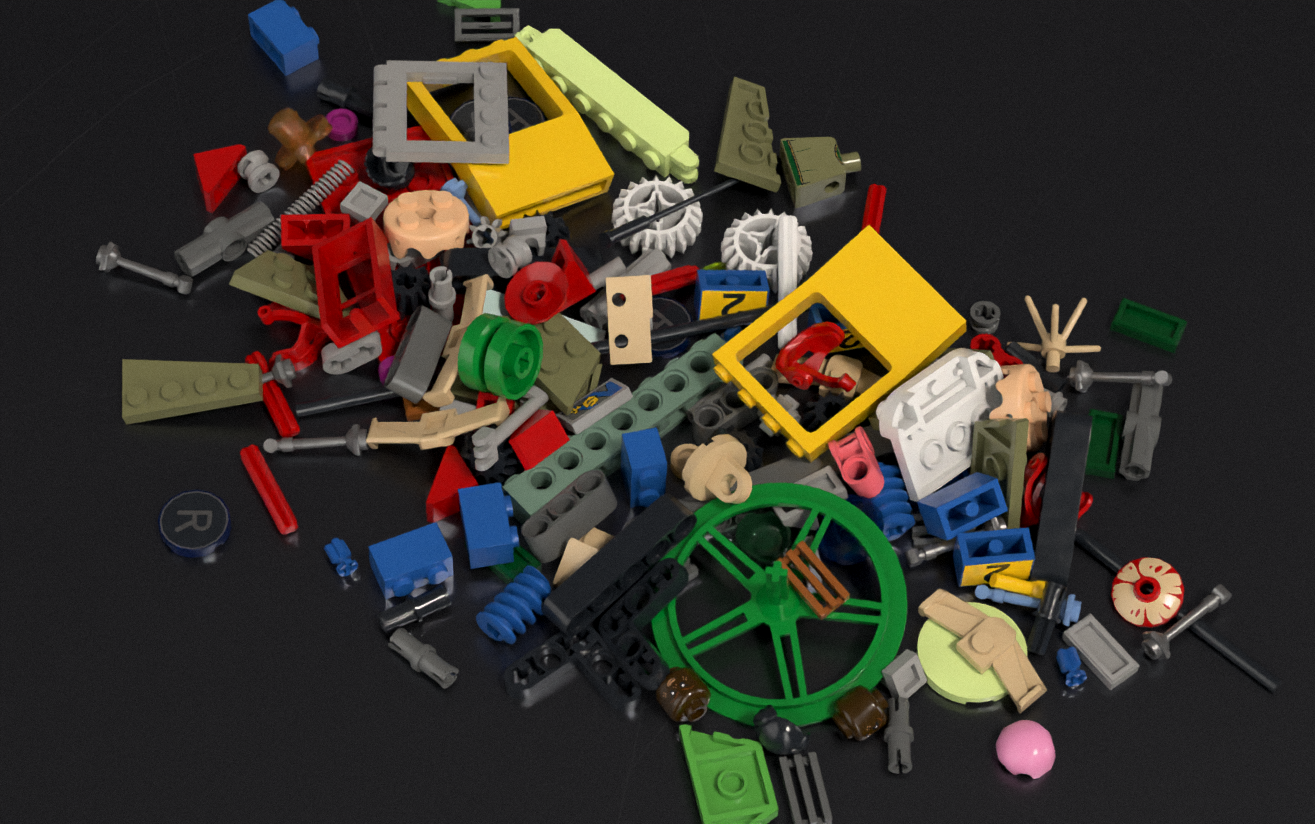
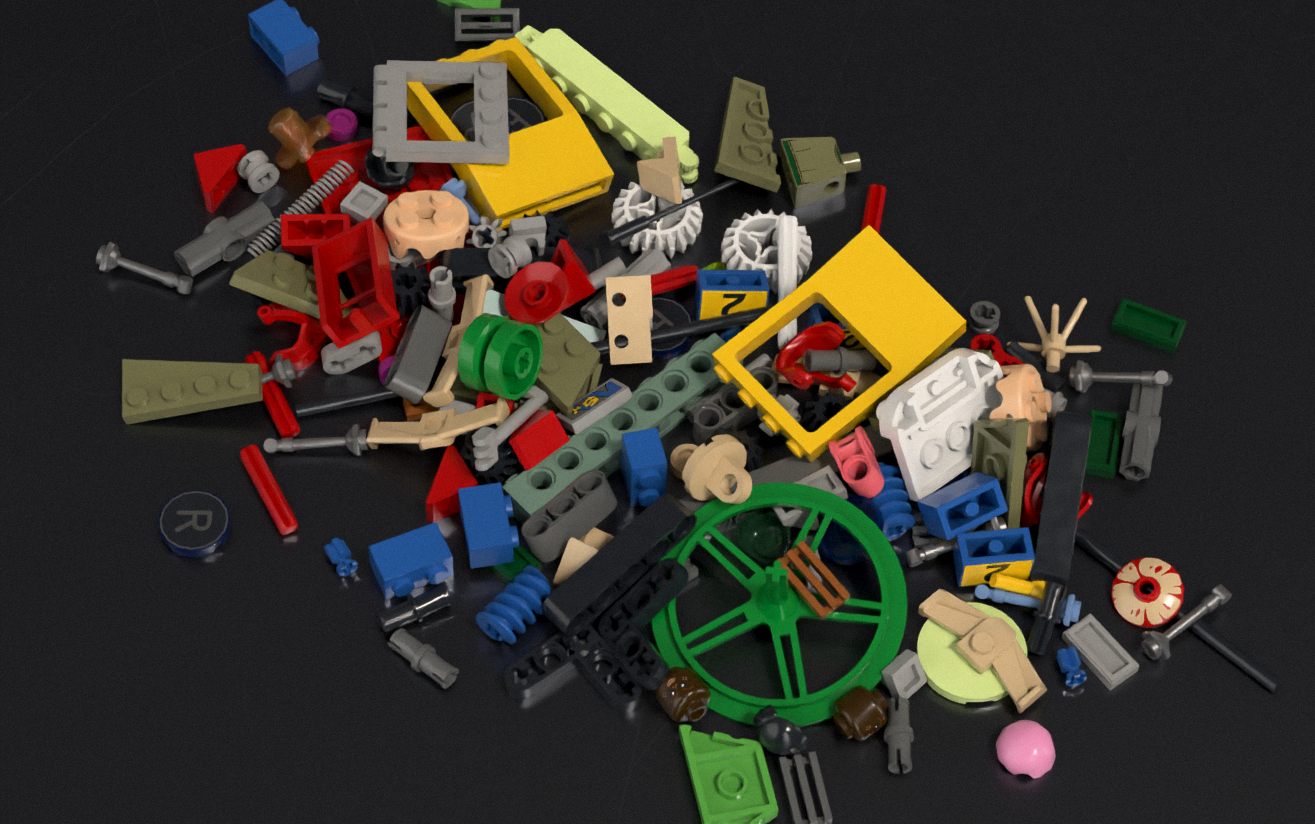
none -> tan slope [637,136,682,204]
none -> dark grey pin [803,346,876,374]

